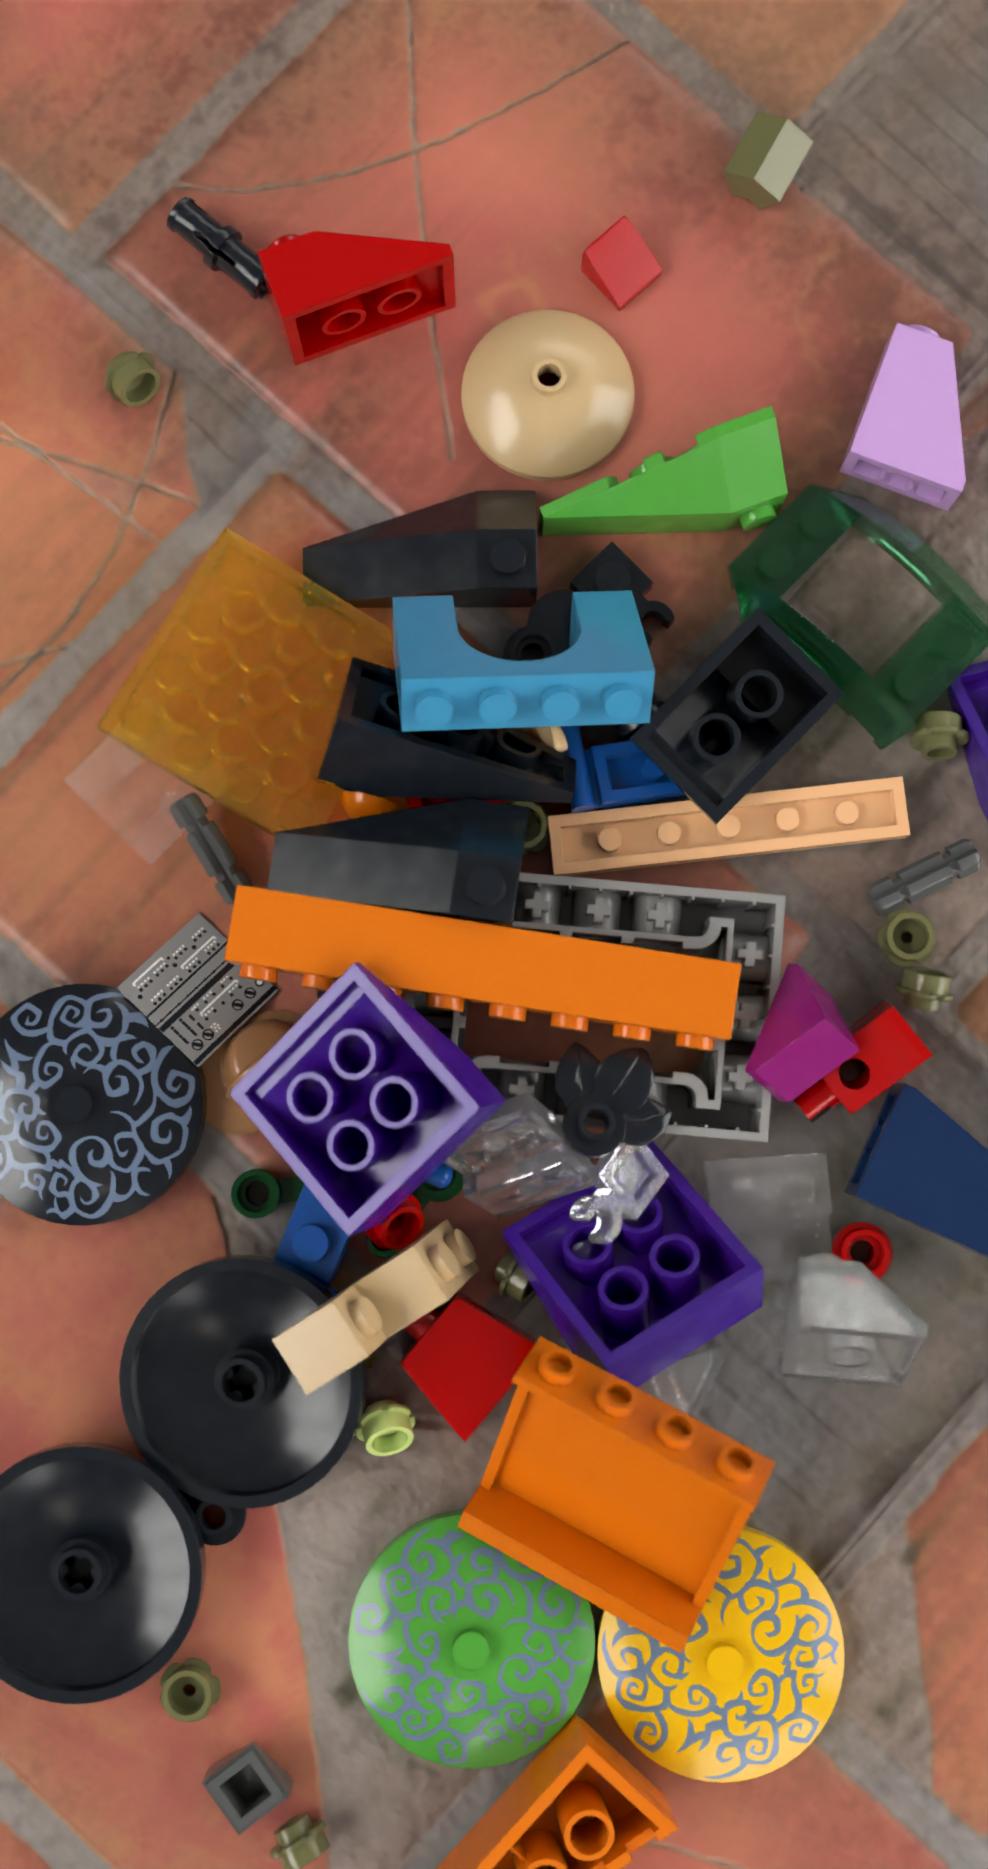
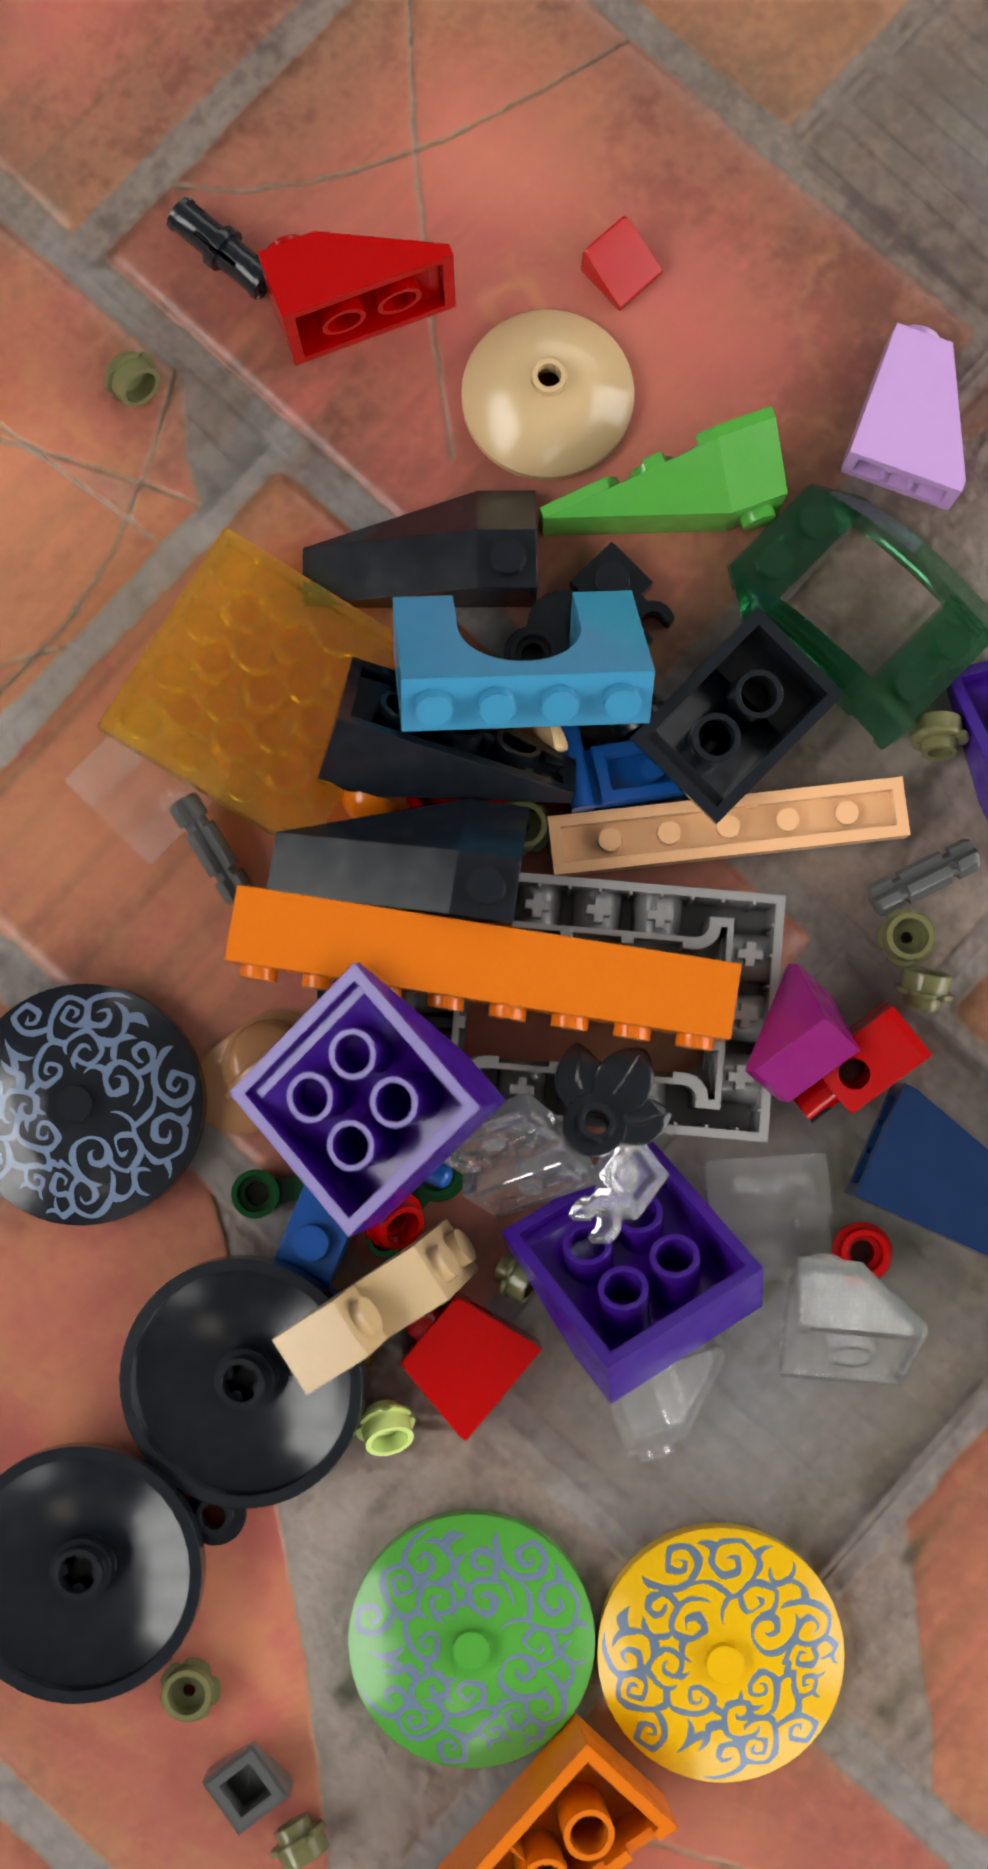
light grey sticker [117,913,279,1067] -> none
orange panel [457,1336,776,1654] -> none
olive piece [723,112,814,210] -> none

